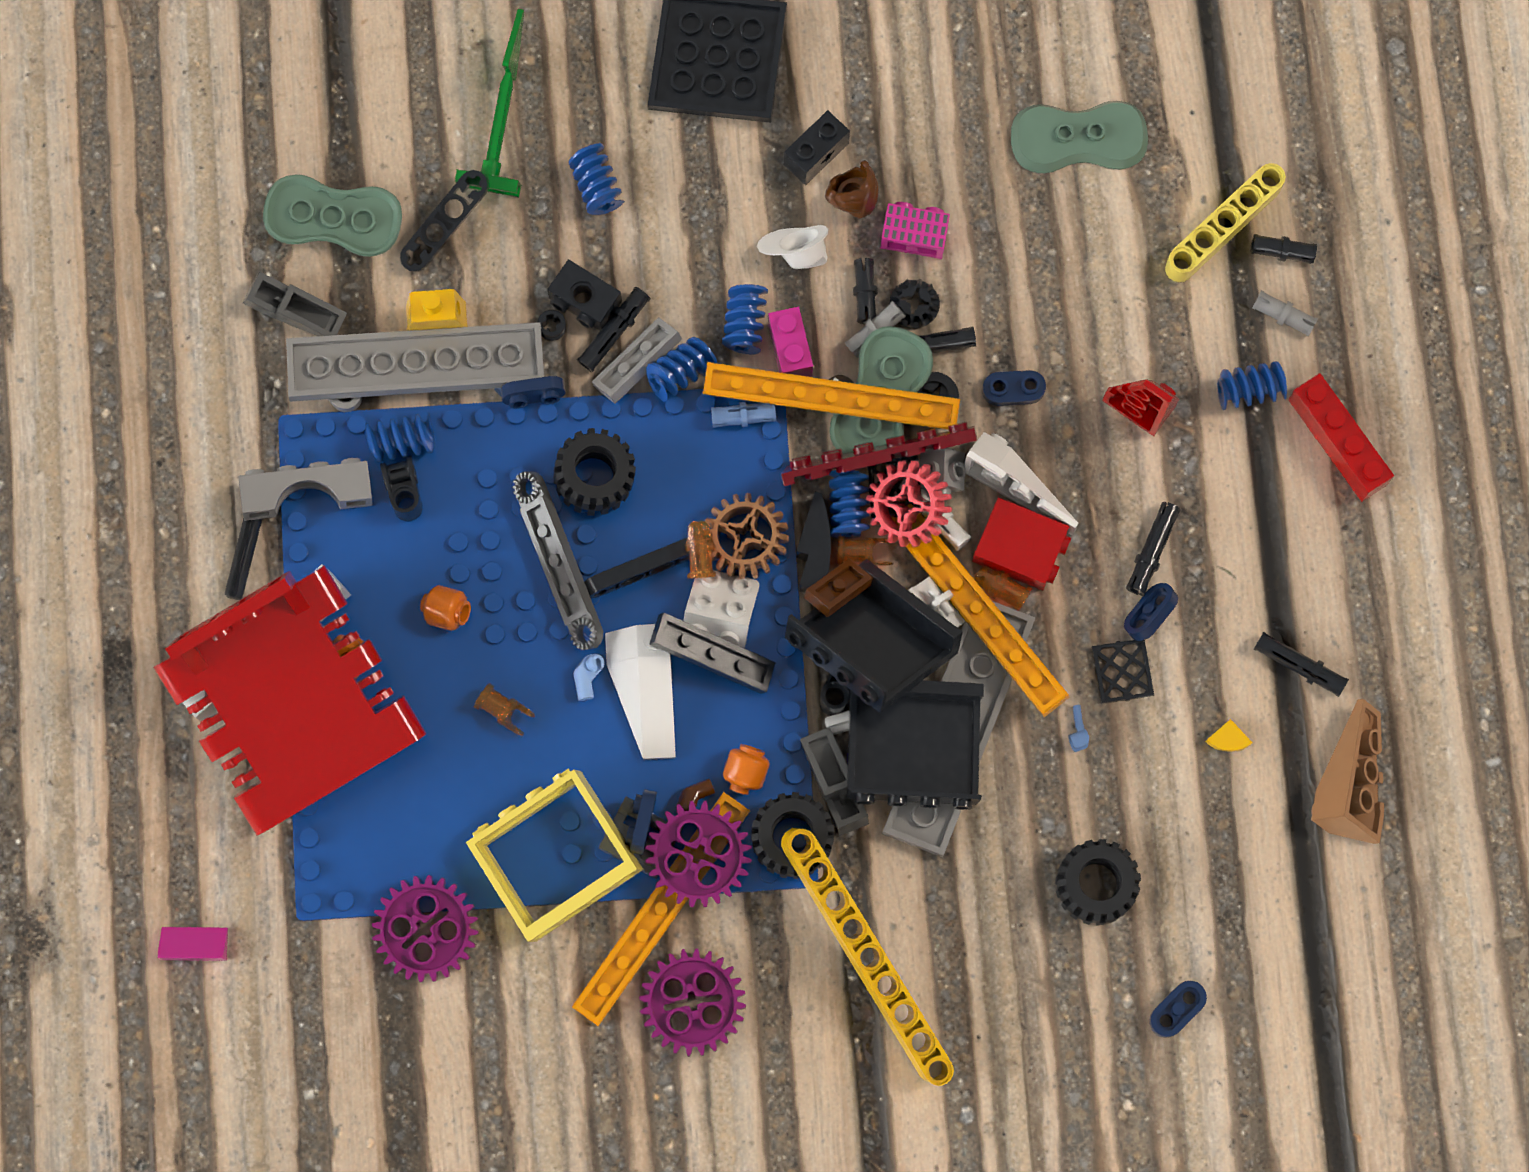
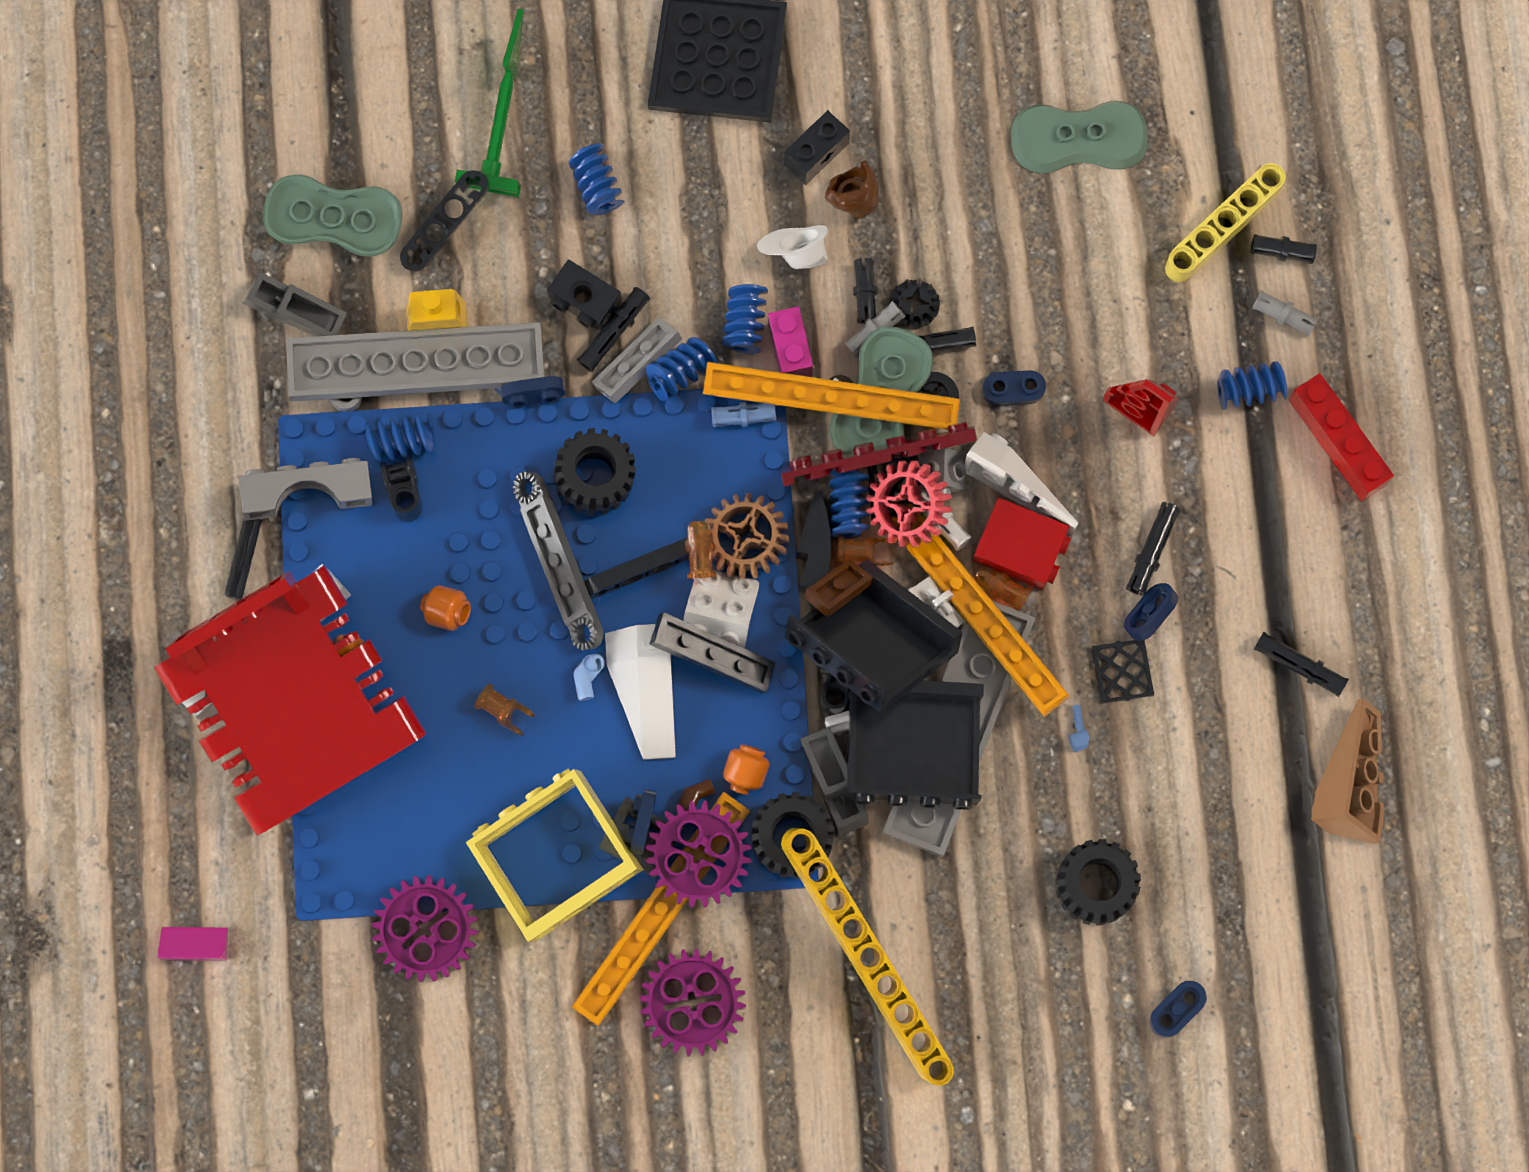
black bush [537,310,566,341] -> none
dark pink brick [880,202,950,259] -> none
yellow tile [1205,719,1252,752] -> none

